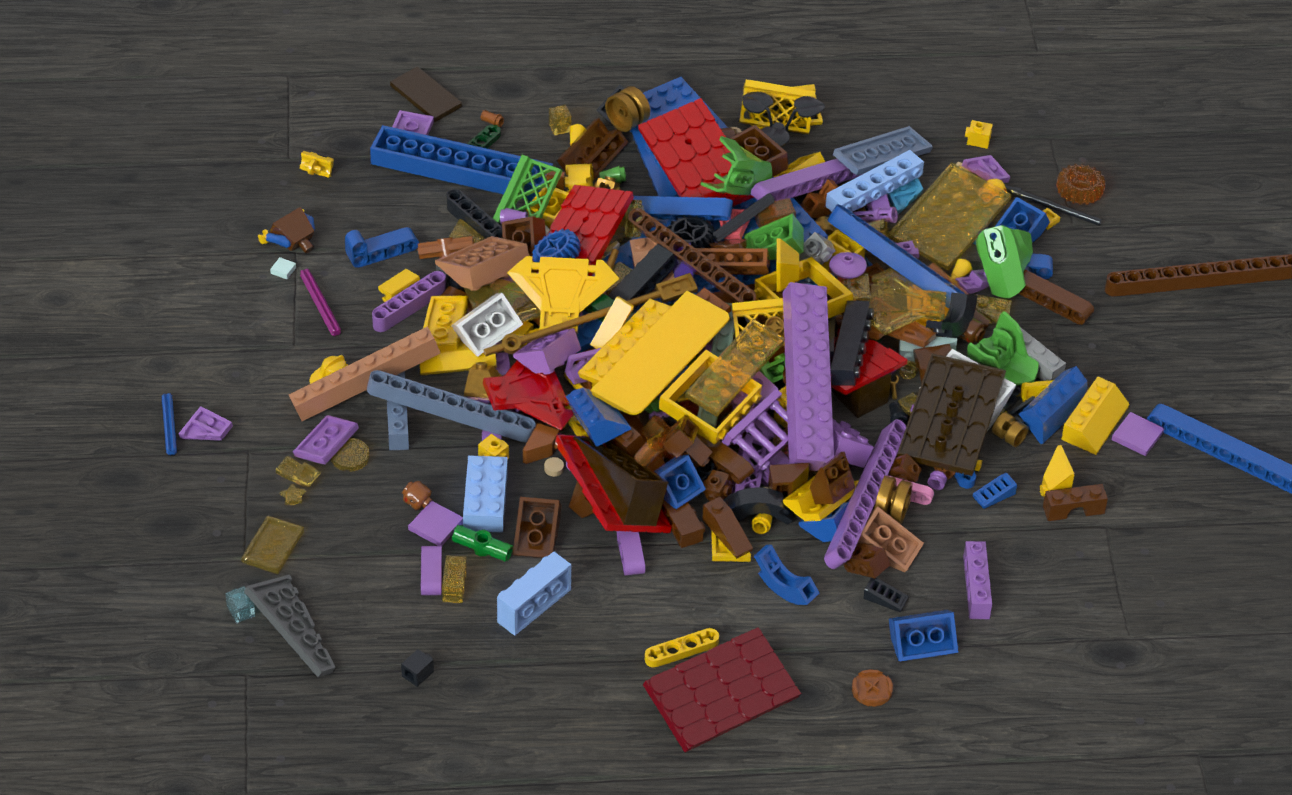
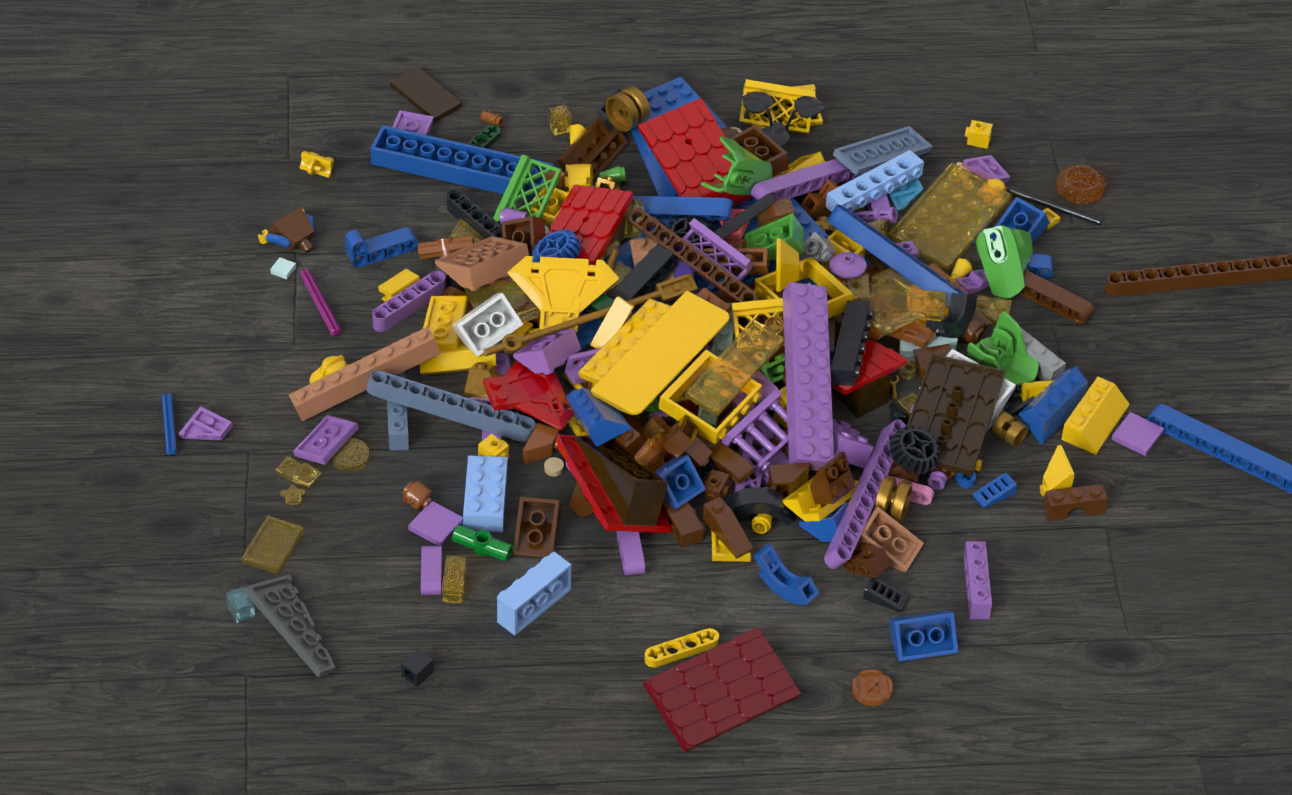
none -> medium lavender fence [682,218,753,281]
none -> black gear [889,425,941,475]

